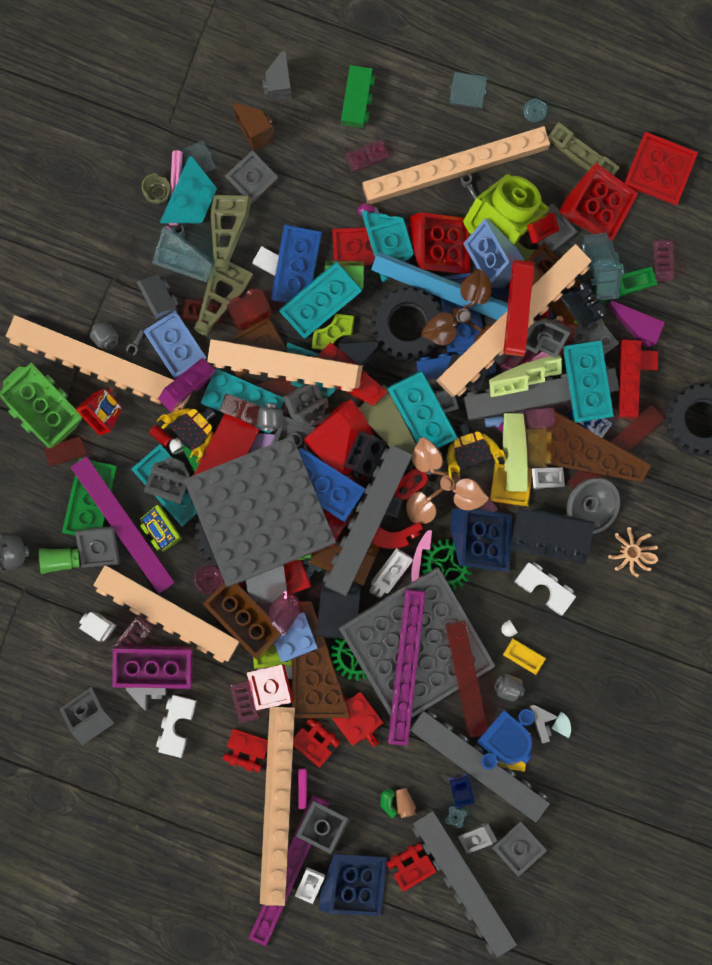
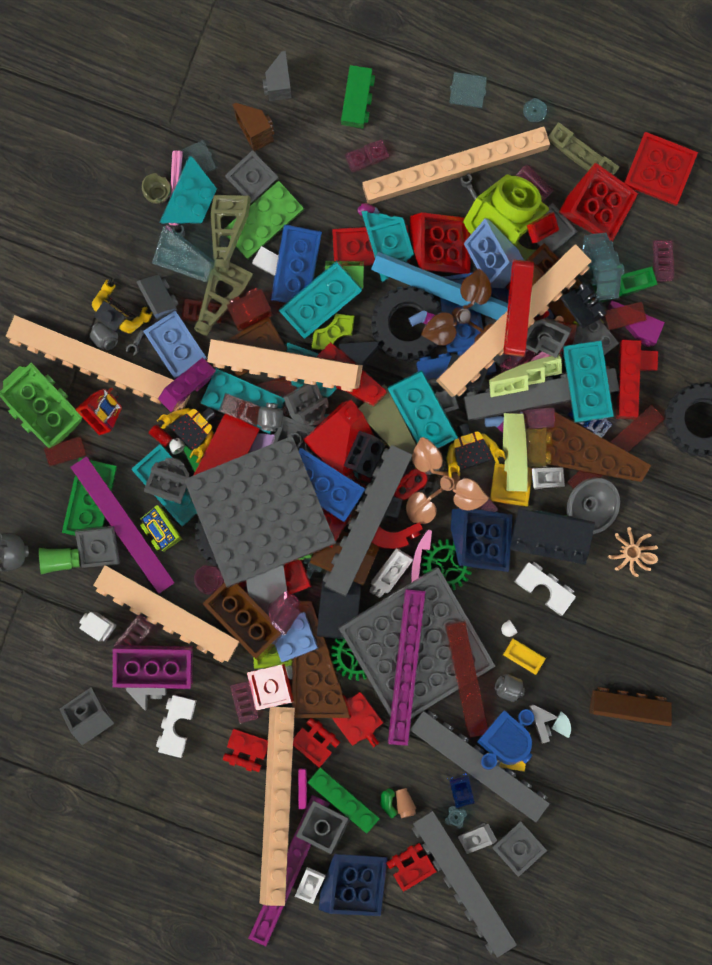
none -> torso [92,280,153,333]
none -> bright green plate [224,181,304,260]
none -> green brick [308,767,380,834]
none -> medium blue arm [408,311,435,327]
none -> clear pink slope [515,165,554,202]
none -> reddish brown slope [589,687,672,726]
none -> clear red tile [605,302,647,330]

